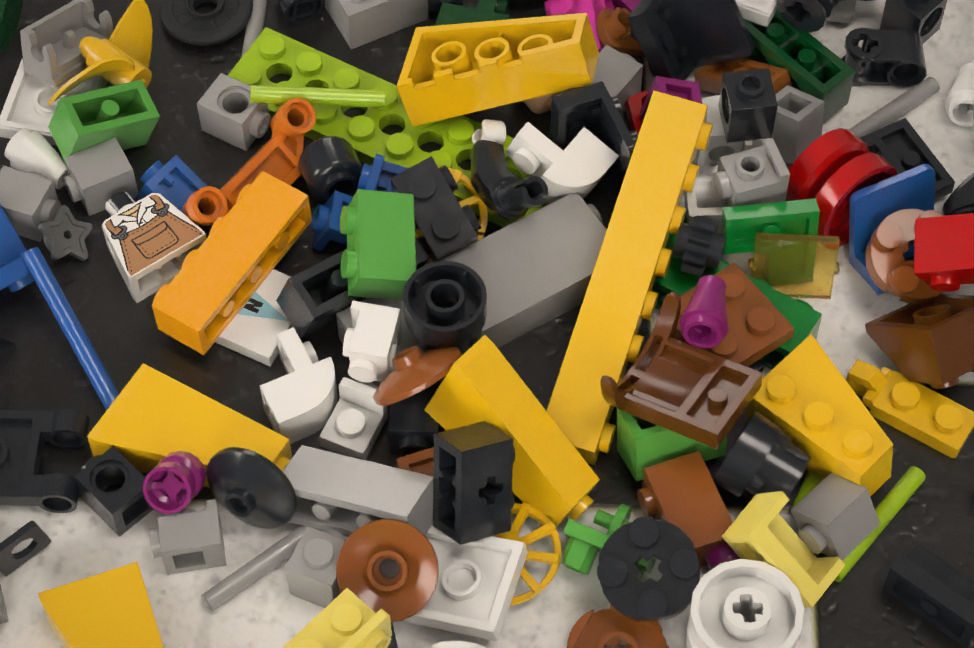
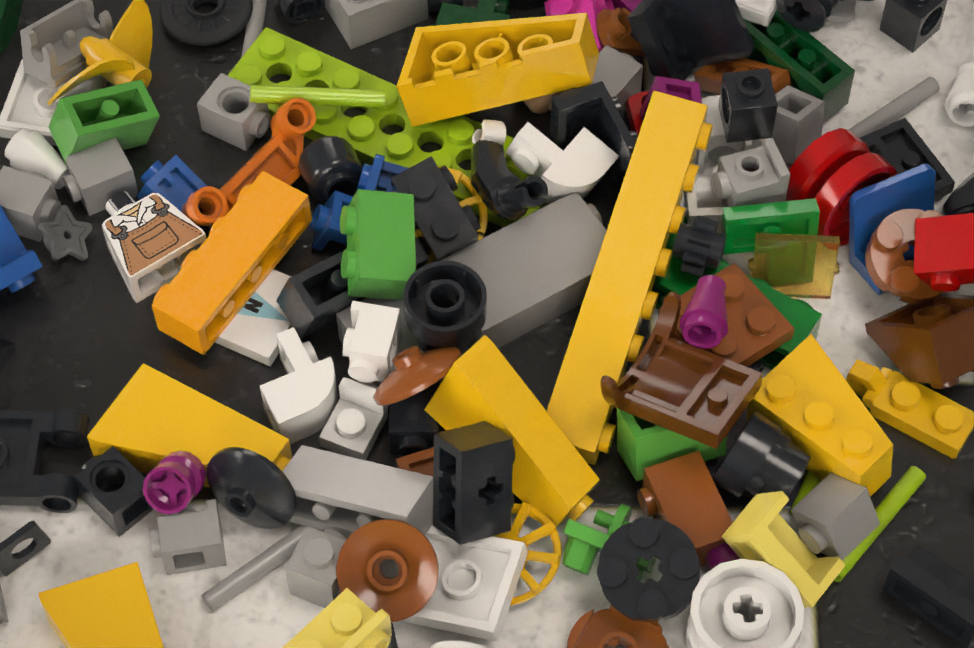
blue bar [22,247,119,411] -> none
black piece [842,28,927,88] -> none

